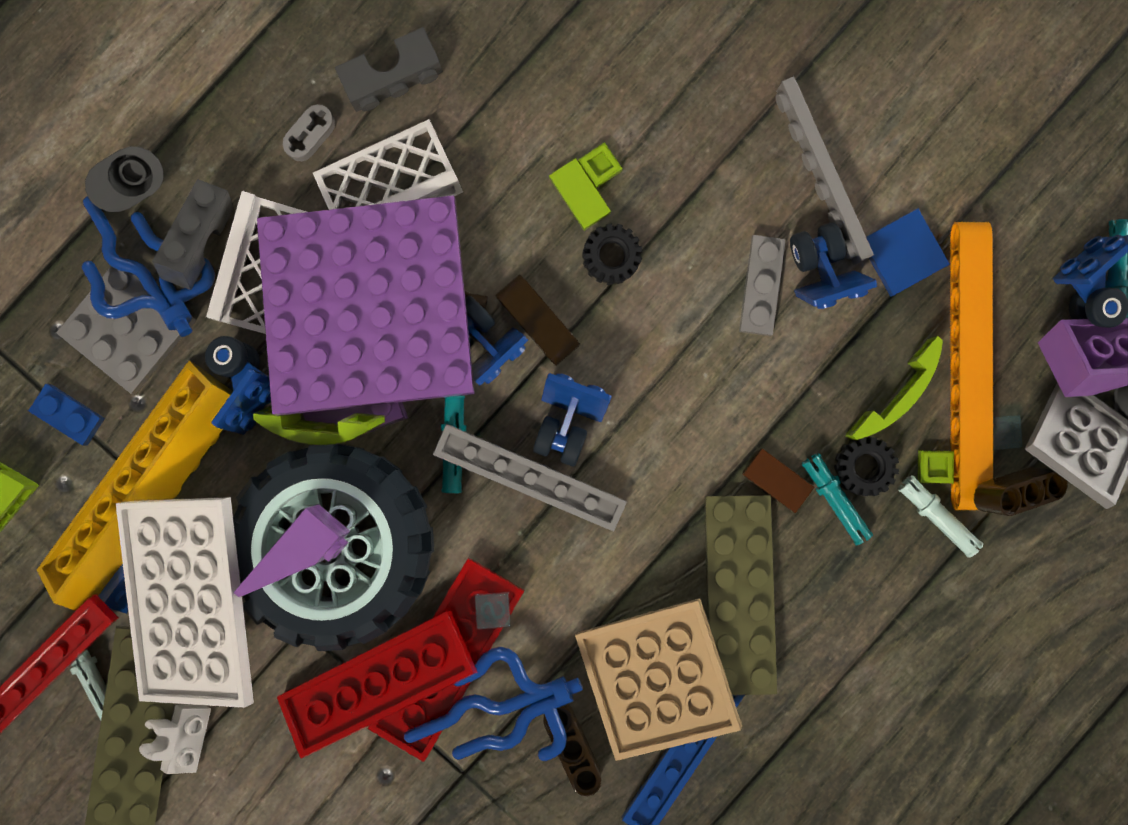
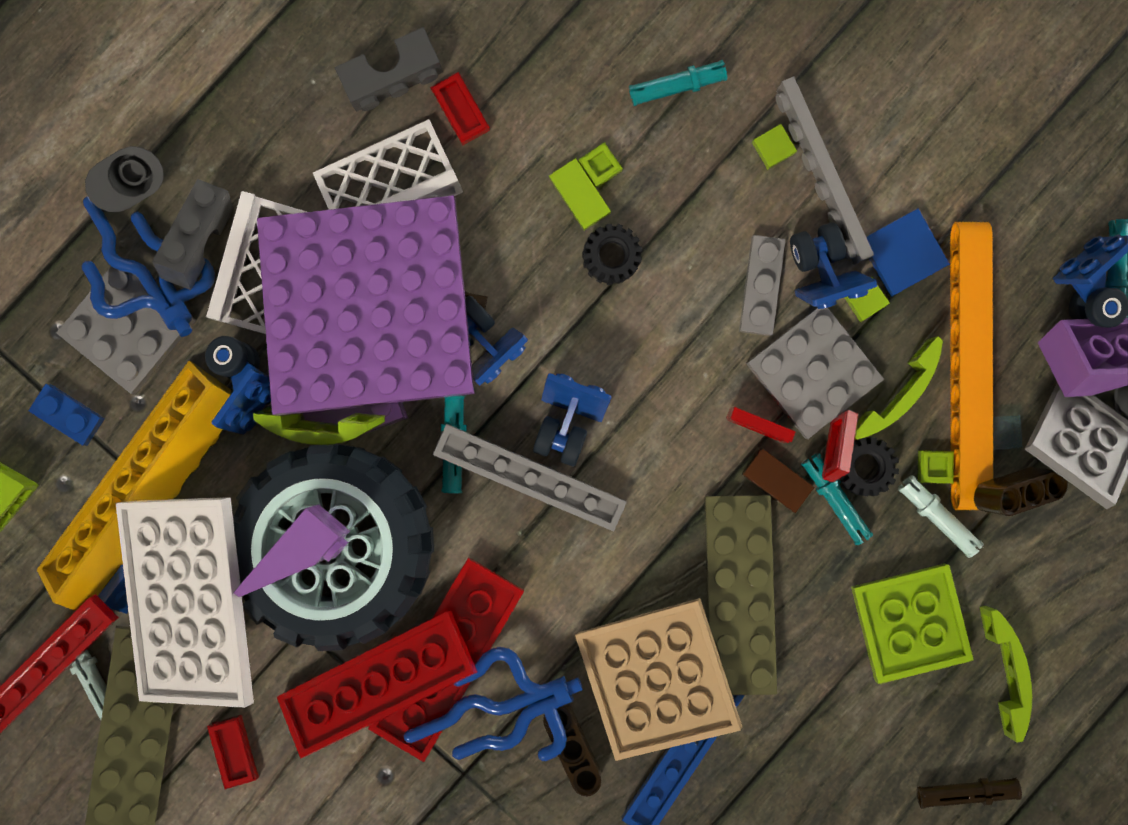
white plate [139,705,211,774] -> none
light grey beam [282,104,335,162] -> none
clear light blue tile [475,592,511,629] -> none
dark brown beam [495,274,580,366] -> none
none -> red tile [207,715,259,789]
none -> red tile [430,72,490,146]
none -> teal pin [629,60,727,106]
none -> red tile [726,407,796,443]
none -> light grey plate [746,308,884,439]
none -> lime tile [752,124,797,170]
none -> red tile [822,410,858,483]
none -> lime tile [844,277,890,322]
none -> lime plate [851,563,974,684]
none -> dark brown pin [916,777,1022,809]
none -> lime slope [980,606,1032,742]

